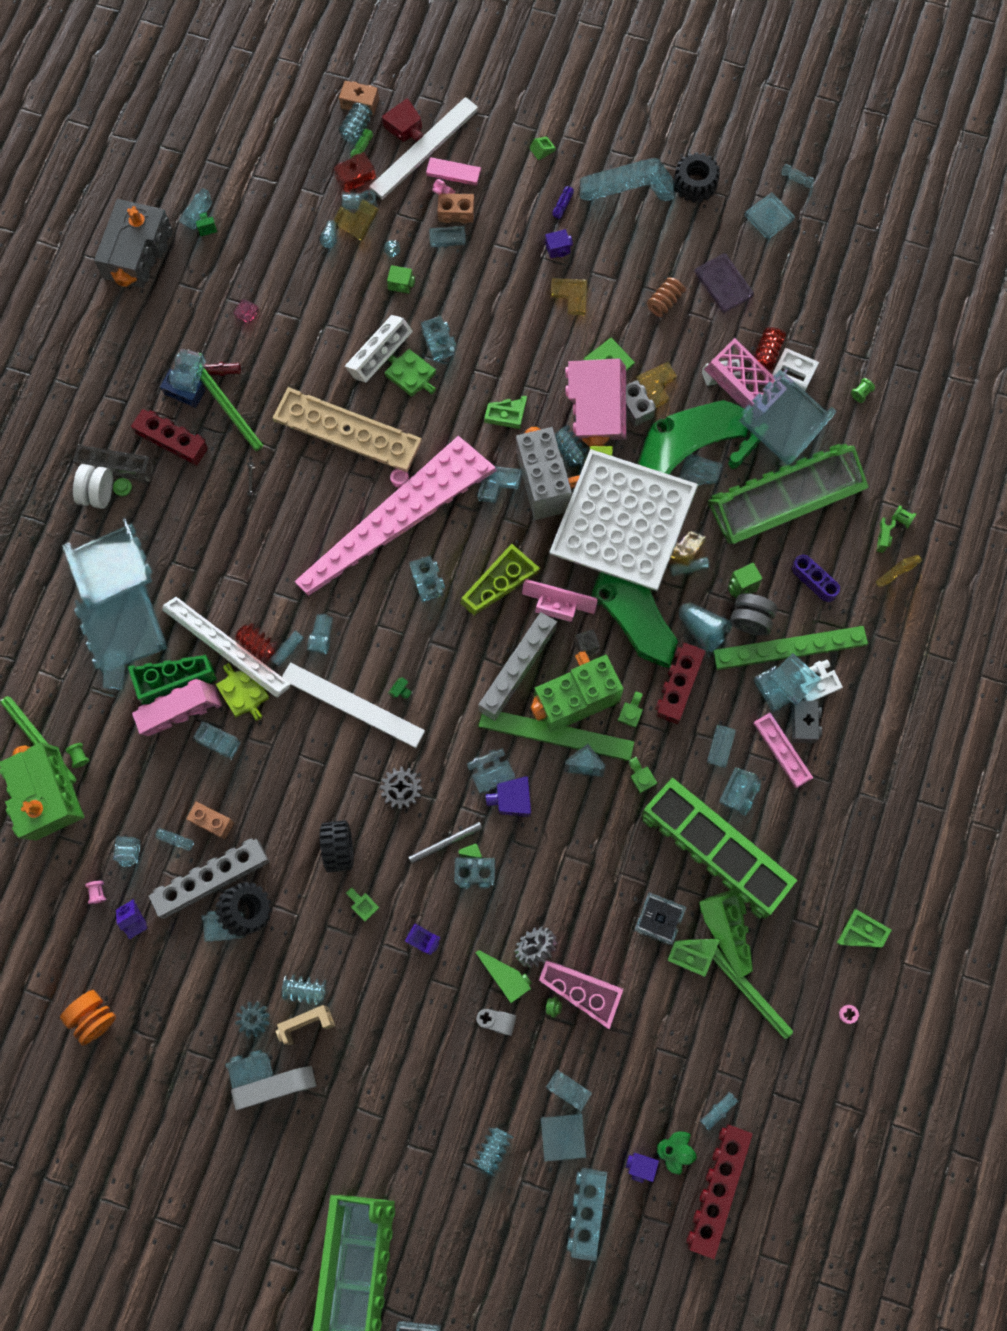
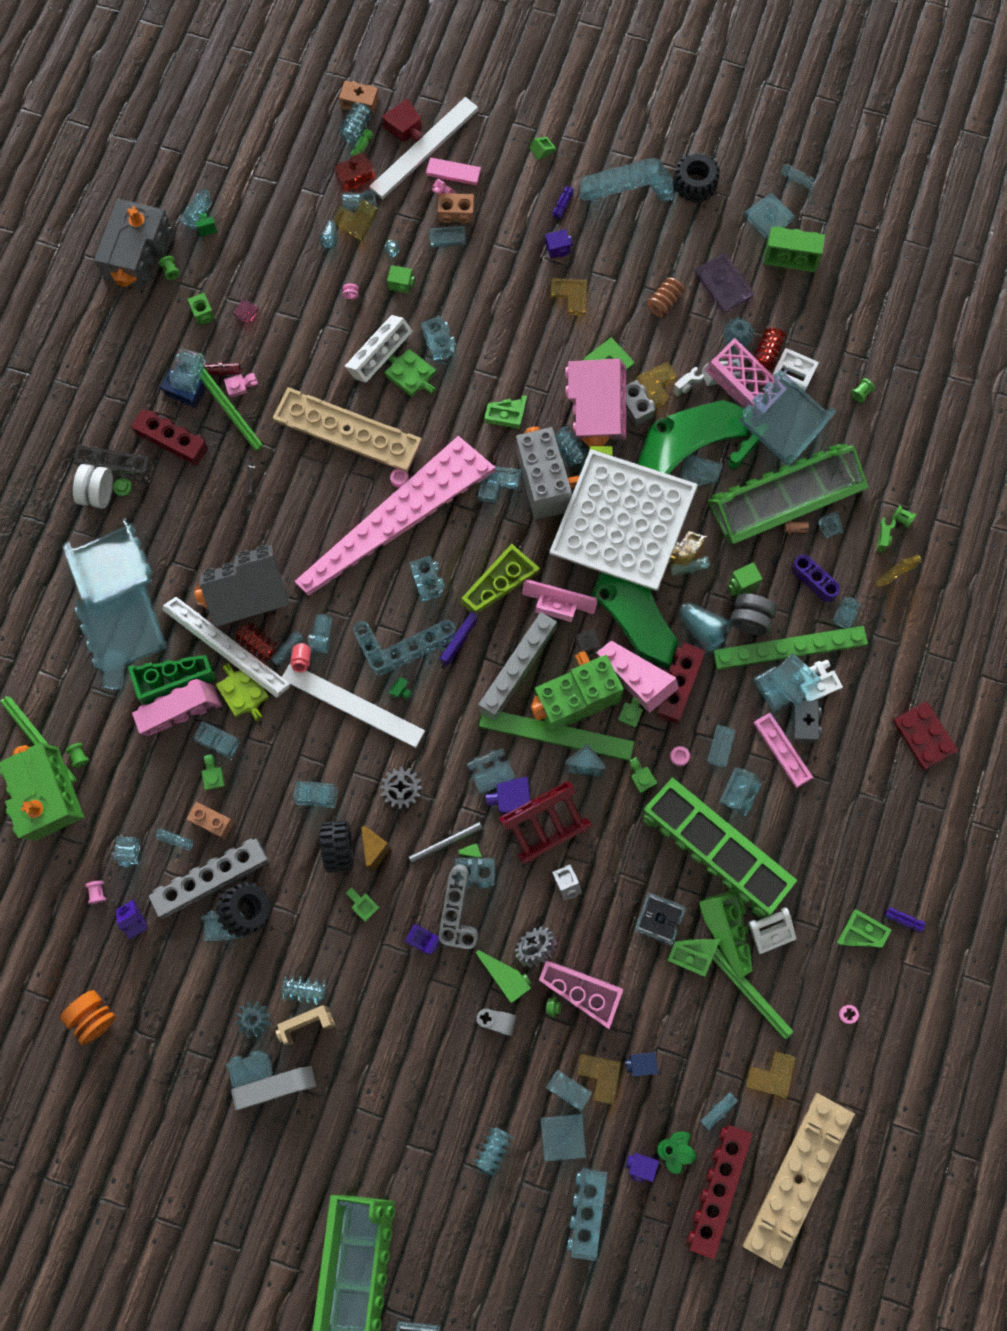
none -> bright green bush [159,256,180,280]
none -> bright green brick [188,293,215,325]
none -> dark grey piece [194,545,289,627]
none -> bright green plate [201,754,225,791]
none -> bright pink plate [224,373,258,398]
none -> coral brick [290,643,311,673]
none -> clear light blue brick [293,781,338,808]
none -> bright pink bush [343,283,359,299]
none -> clear light blue beam [353,620,456,675]
none -> pearl gold slope [361,826,391,872]
none -> light grey beam [439,865,479,949]
none -> dark purple tile [440,611,478,666]
none -> dark red fence [499,781,593,864]
none -> light grey bracket [552,865,582,900]
none -> clear yellow tile [577,1054,621,1104]
none -> bright pink wedge [597,641,679,713]
none -> dark blue brick [625,1052,658,1077]
none -> bright pink tile [670,746,690,767]
none -> white plate [673,367,704,397]
none -> clear light blue gear [723,316,754,347]
none -> tan piece [742,1093,855,1268]
none -> clear yellow tile [746,1051,796,1098]
none -> white plate [748,907,796,954]
none -> bright green brick [763,226,825,272]
none -> nougat pin [784,520,809,534]
none -> clear light blue slope [818,512,843,538]
none -> clear light blue bracket [831,597,862,629]
none -> dark purple axle [885,908,925,933]
none -> dark red plate [892,701,958,771]

